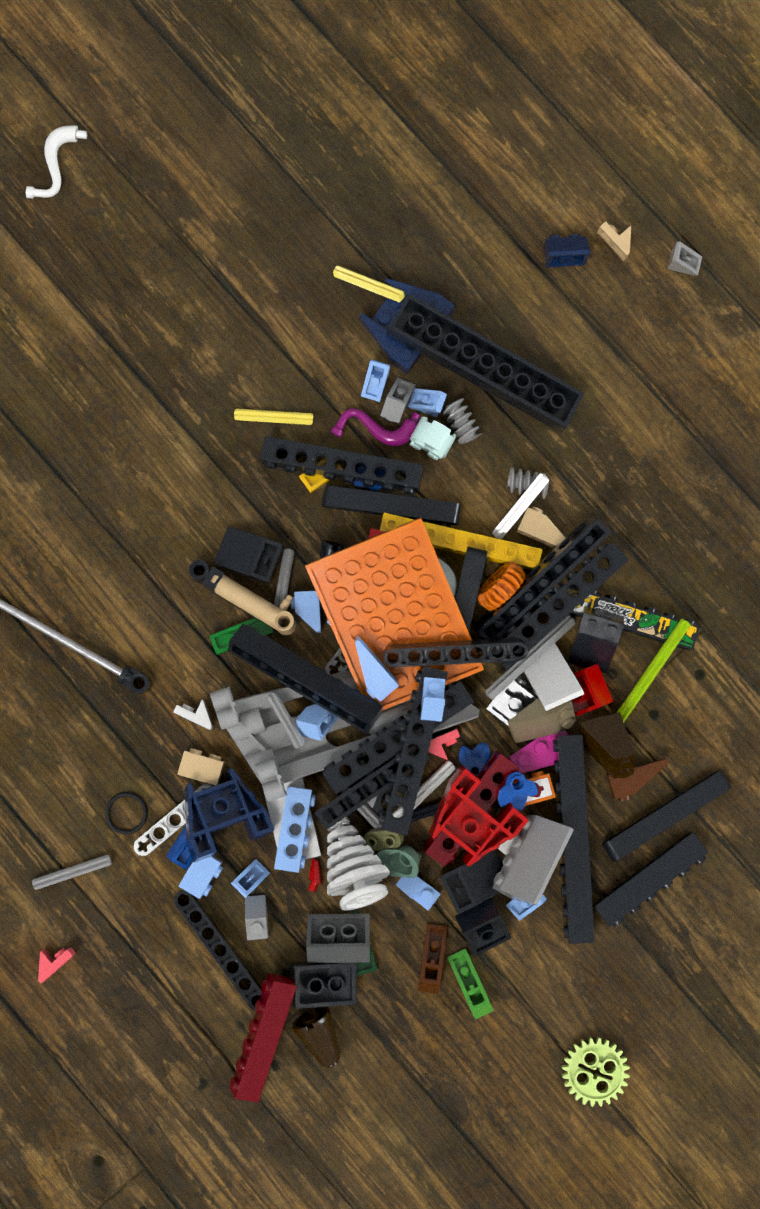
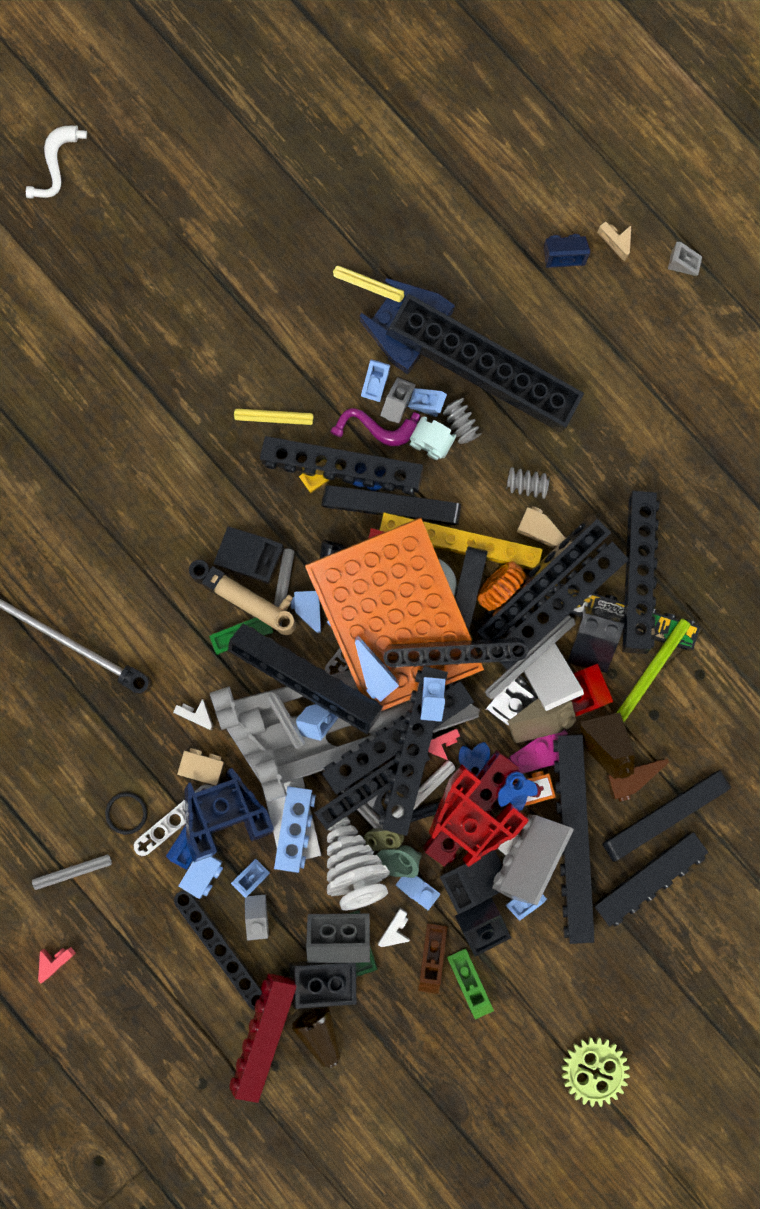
red bar [308,858,323,892] -> none
white axle [492,473,549,539] -> none
none -> white slope [378,908,410,947]
none -> black brick [622,491,659,654]

